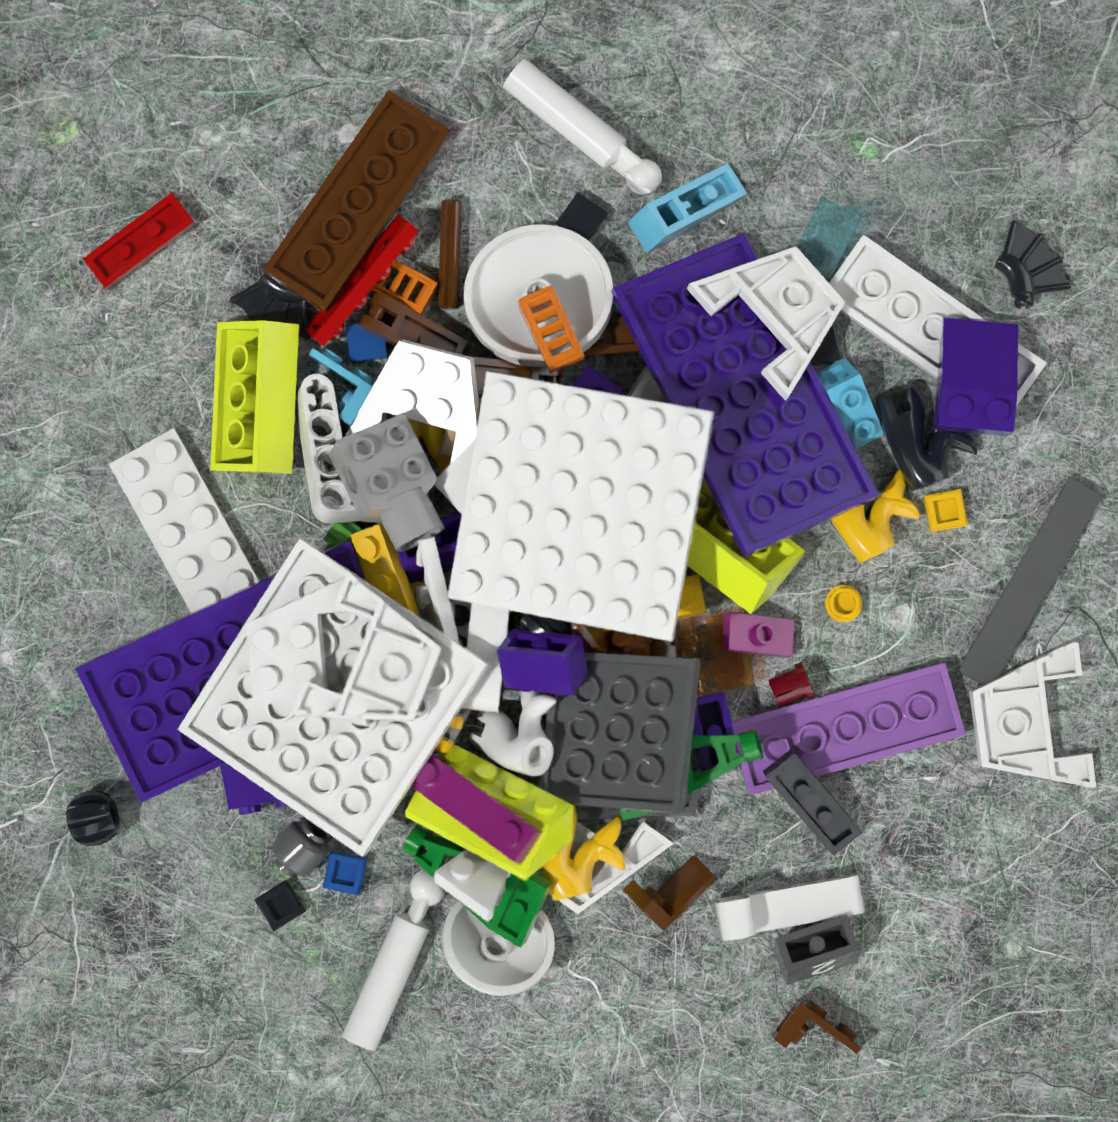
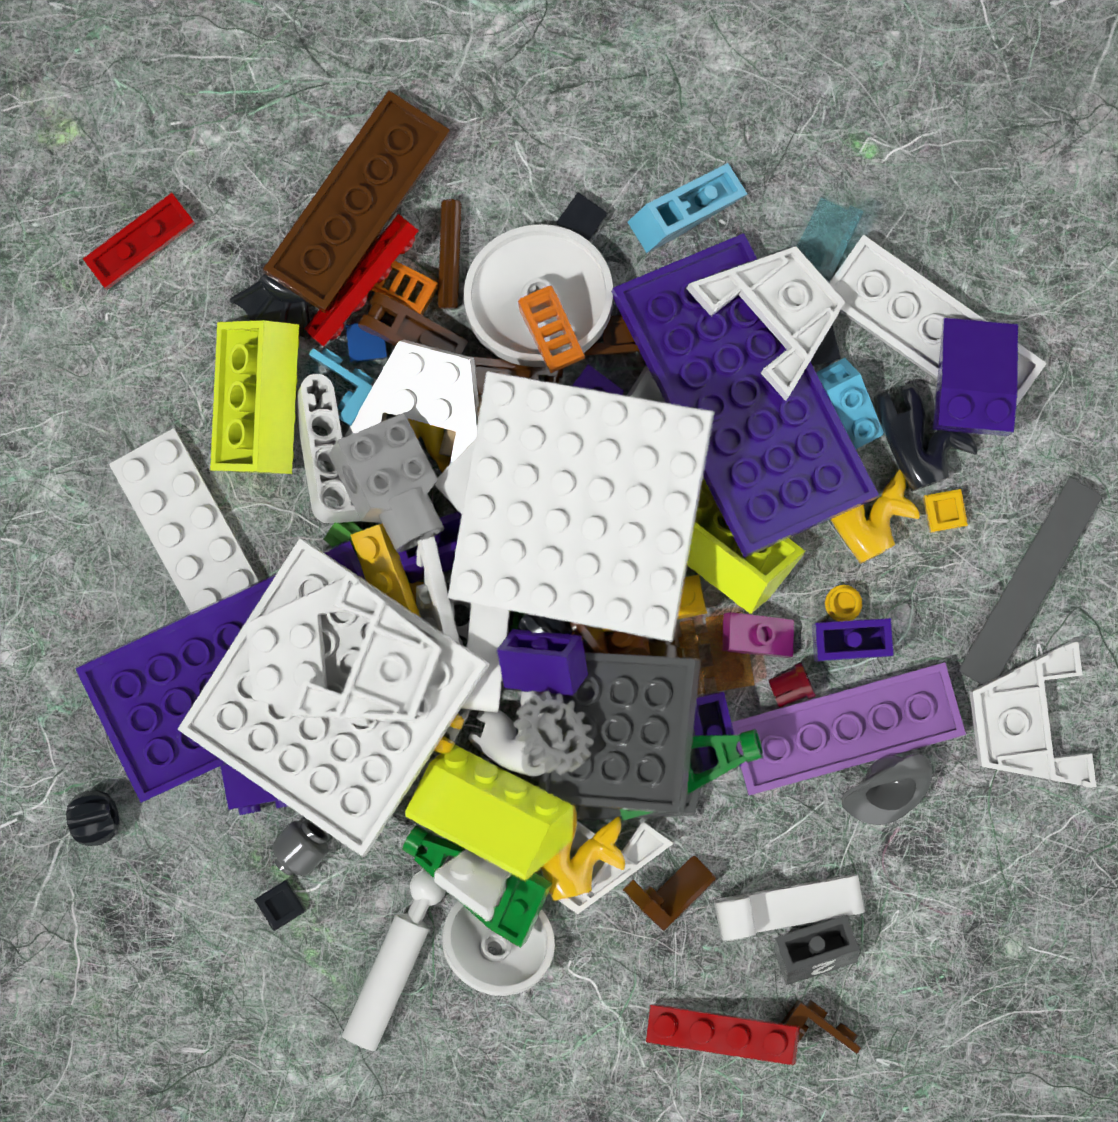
blue tile [323,851,368,896] -> none
magenta plate [411,753,542,865] -> none
white piece [502,59,662,195] -> none
black plate [763,748,862,856] -> none
black arm [994,220,1071,309] -> none
none -> light grey gear [514,691,593,775]
none -> red plate [646,1004,800,1065]
none -> dark purple brick [812,618,894,662]
none -> dark grey hat [842,754,932,825]

